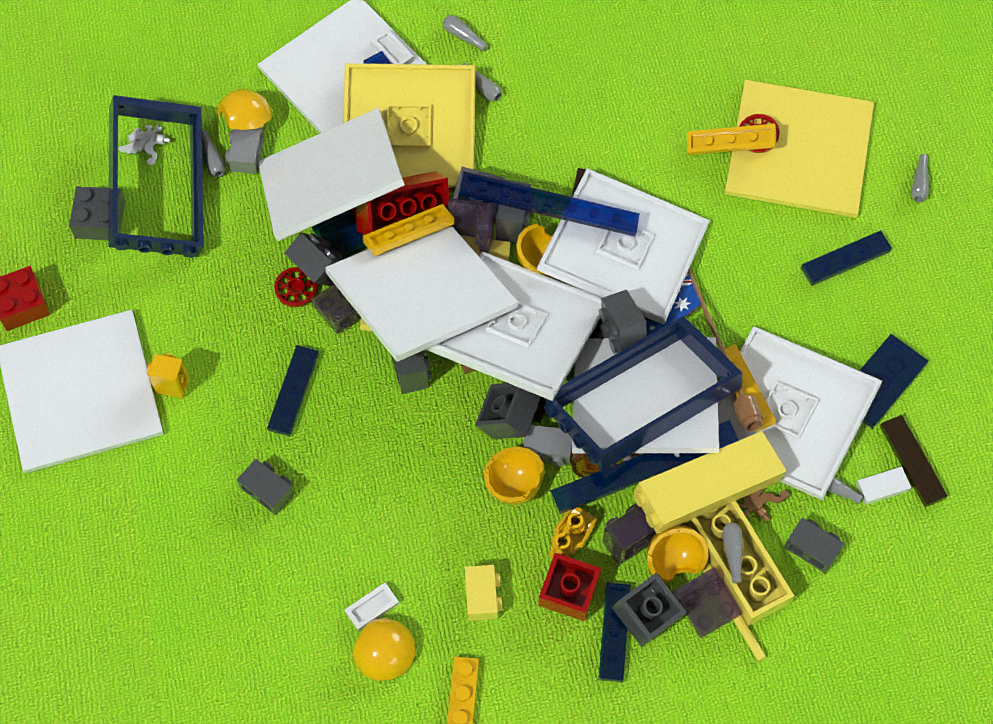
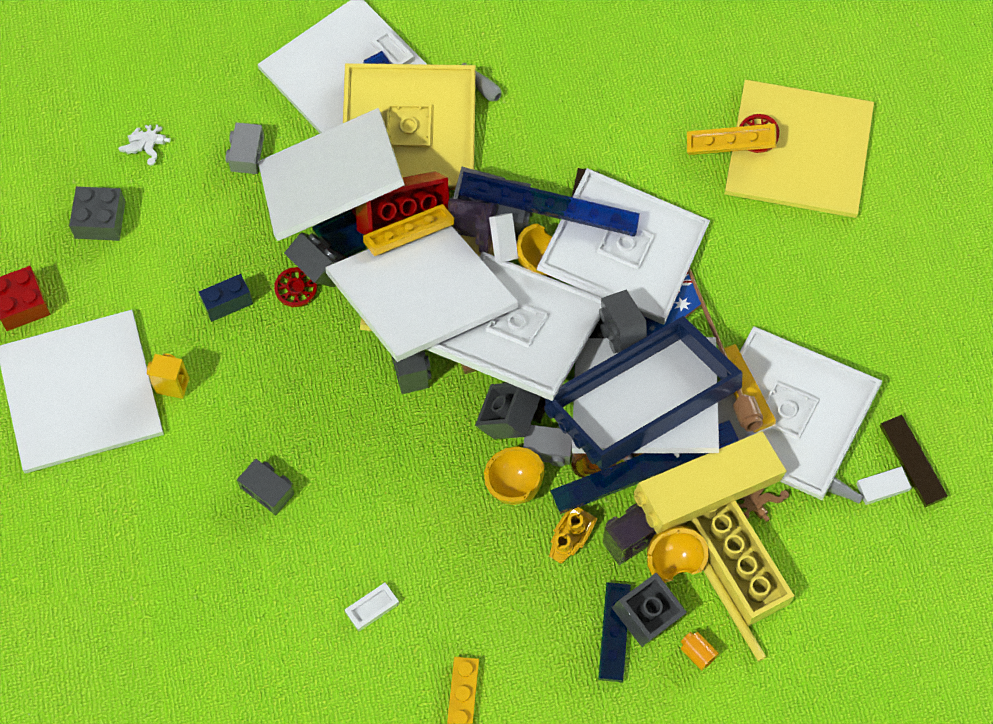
dark blue door [108,95,204,258] -> none
light grey piece [202,130,226,177] -> none
yellow cylinder [217,89,273,130] -> none
clear blue tile [267,345,319,436] -> none
bracket [311,284,361,334] -> none
yellow cylinder [353,618,416,682] -> none
light grey piece [443,15,488,52] -> none
light yellow piece [465,565,502,621] -> none
red brick [538,553,602,622] -> none
bracket [672,567,742,638] -> none
light grey piece [722,523,743,584] -> none
dark grey brick [784,517,844,574] -> none
clear blue tile [801,230,892,286] -> none
clear blue tile [859,334,929,429] -> none
light grey piece [911,154,929,202] -> none
none -> dark blue brick [199,274,253,322]
none -> white tile [489,213,518,263]
none -> light orange brick [681,632,719,671]

